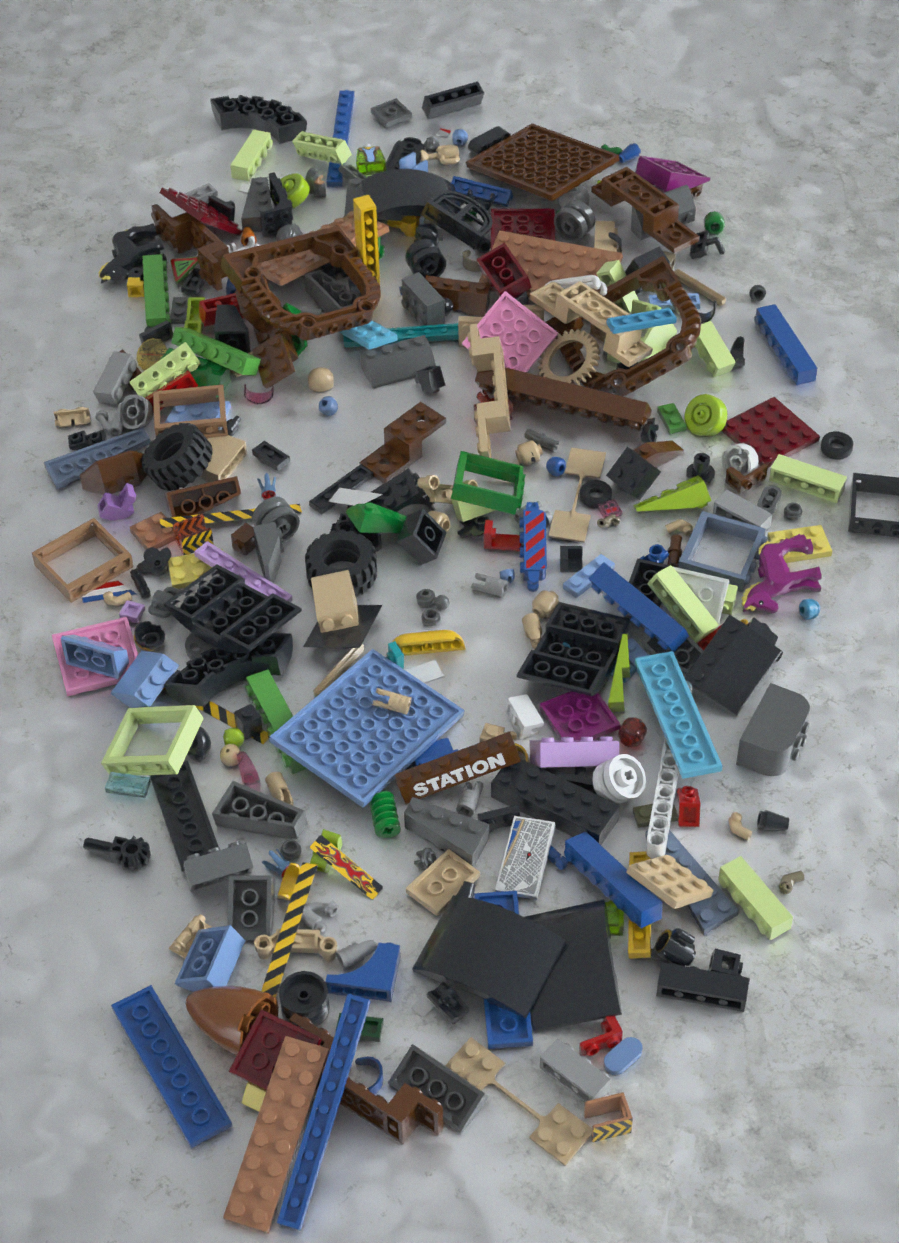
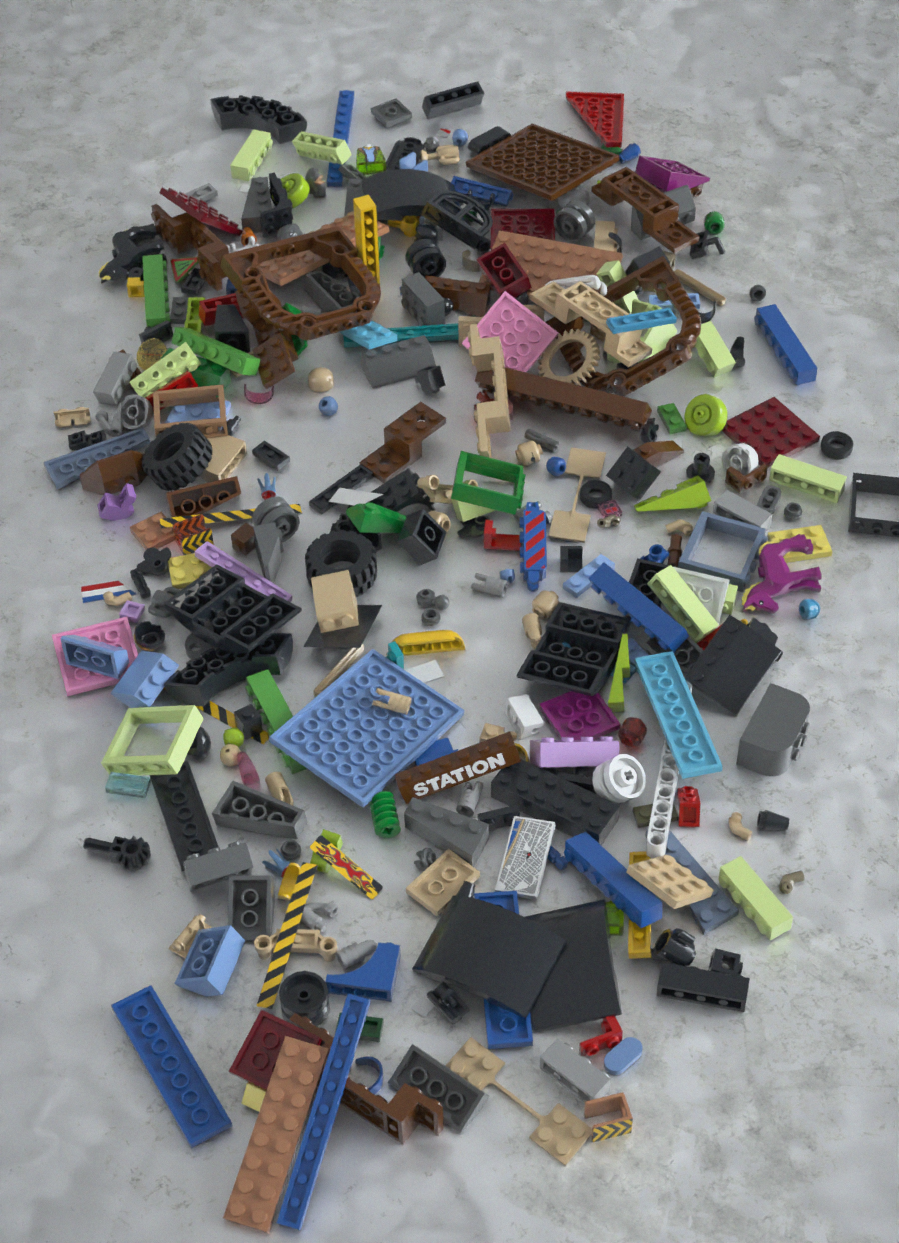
medium nougat window [32,518,134,603] -> none
dark orange cylinder [186,986,279,1055] -> none
black tile [207,195,235,221] -> none
none -> red wing [566,91,624,148]

